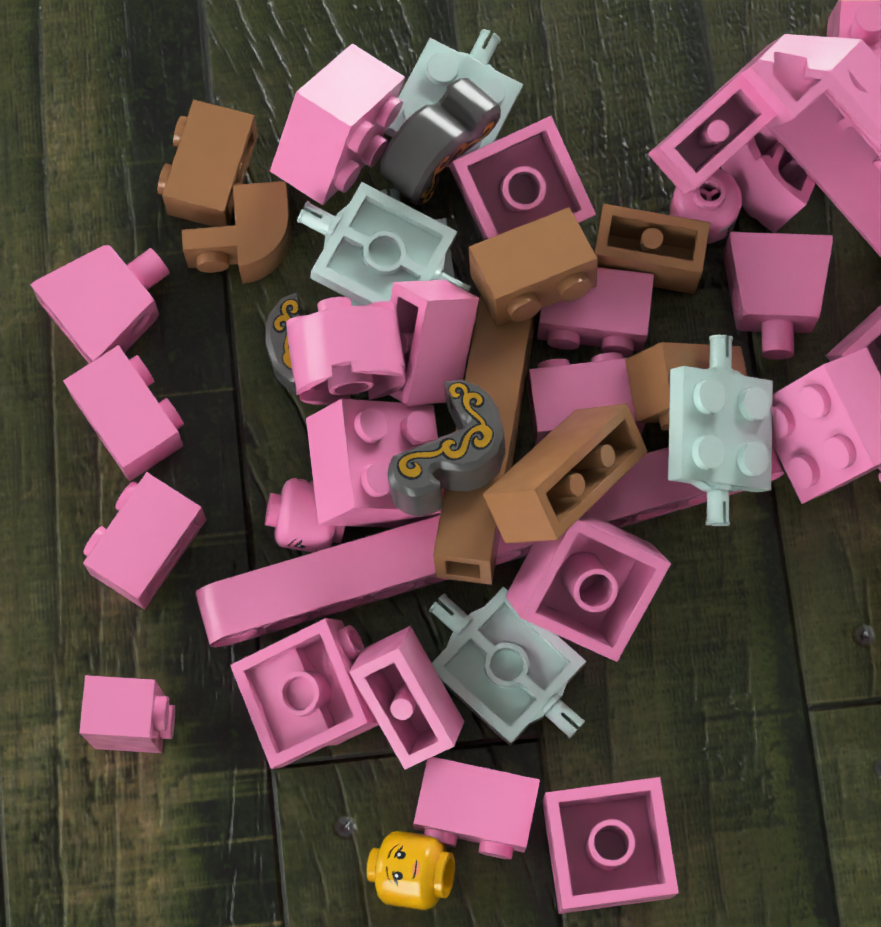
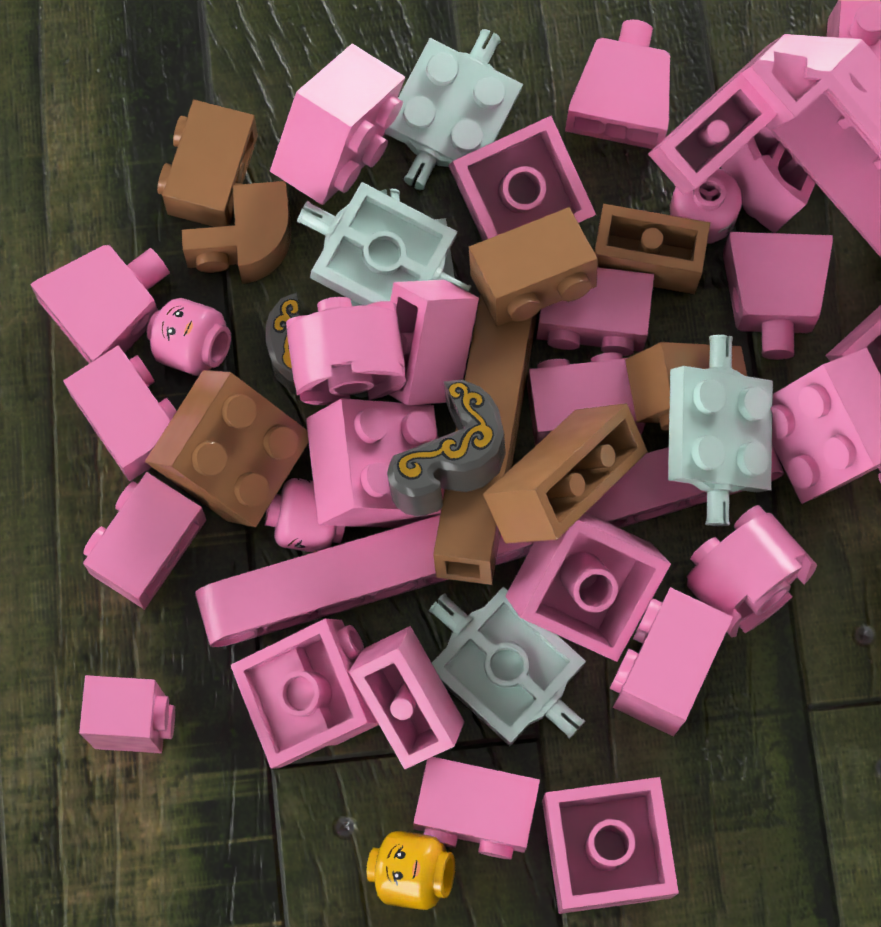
dark grey animal [380,78,501,205] -> none
none -> medium nougat brick [145,370,309,528]
none -> bright pink head [147,298,231,376]
none -> bright pink torso [565,20,670,149]
none -> bright pink brick [610,587,733,737]
none -> bright pink brick [687,505,817,637]

